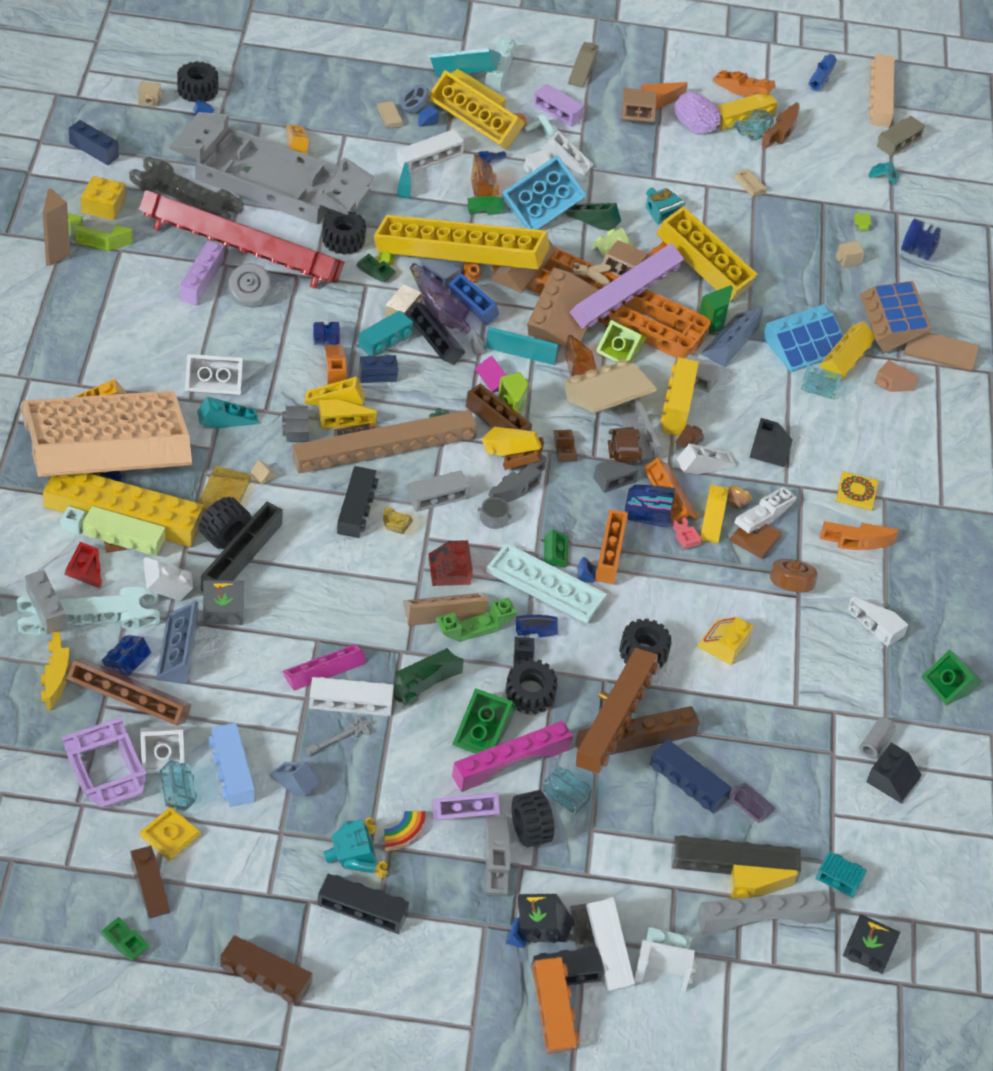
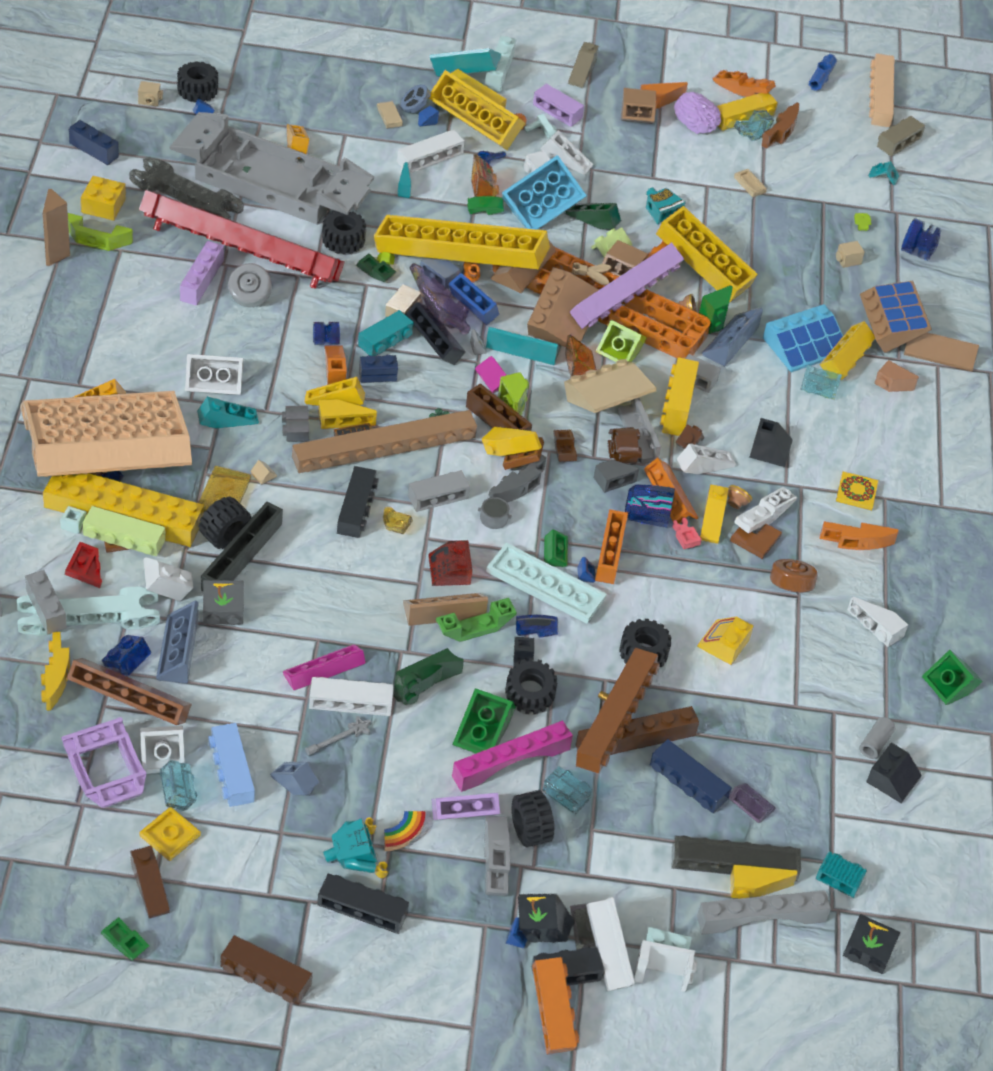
none -> nougat piece [679,294,697,312]

